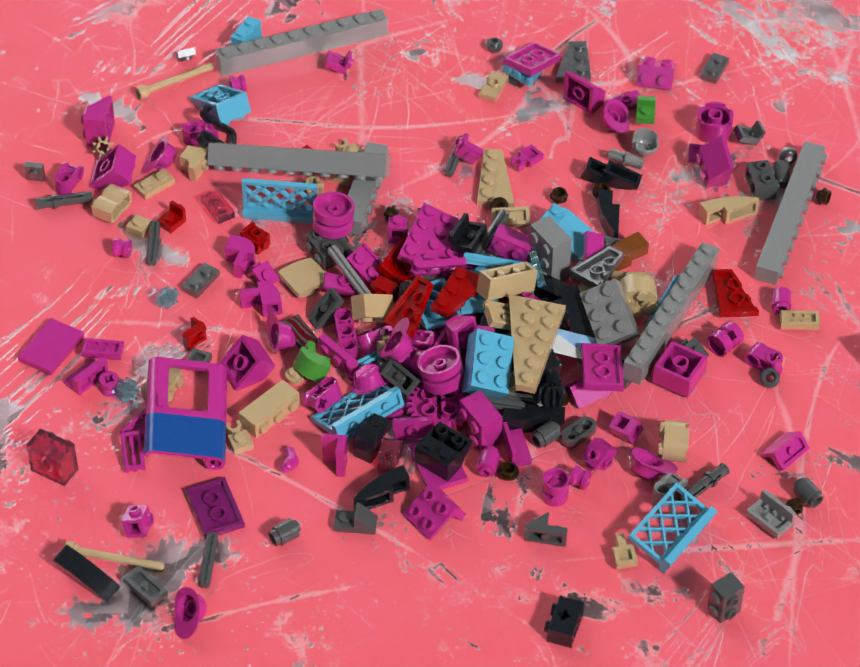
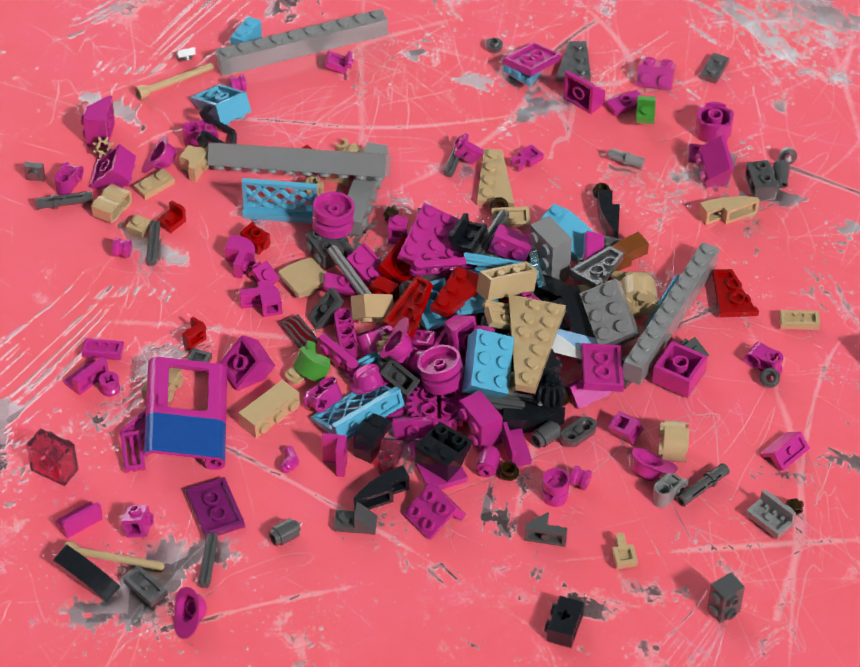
dark pink tile [18,318,84,375] -> none
clear light blue gear [115,377,140,403] -> none
clear light blue gear [155,285,180,309] -> none
flat silver plate [181,262,220,298] -> none
clear pink plate [201,189,235,224] -> none
tan plate [226,420,254,455] -> none
dark pink piece [266,311,296,354] -> none
tan plate [479,71,509,102] -> none
dark brown plate [550,187,568,204] -> none
black slope [580,157,642,190] -> none
dark pink brick [581,437,618,471] -> none
dark pink piece [601,99,629,133] -> none
medium azure fence [627,482,718,573] -> none
light grey hair [631,128,659,157] -> none
dark pink wheel [707,321,744,357] -> none
dark grey bracket [733,120,766,146] -> none
light grey brick [754,141,828,285] -> none
dark pink brick [772,287,791,315] -> none
dark grey brick [793,478,824,508] -> none
dark brown plate [816,187,832,205] -> none
none -> dark pink panel [55,501,103,539]

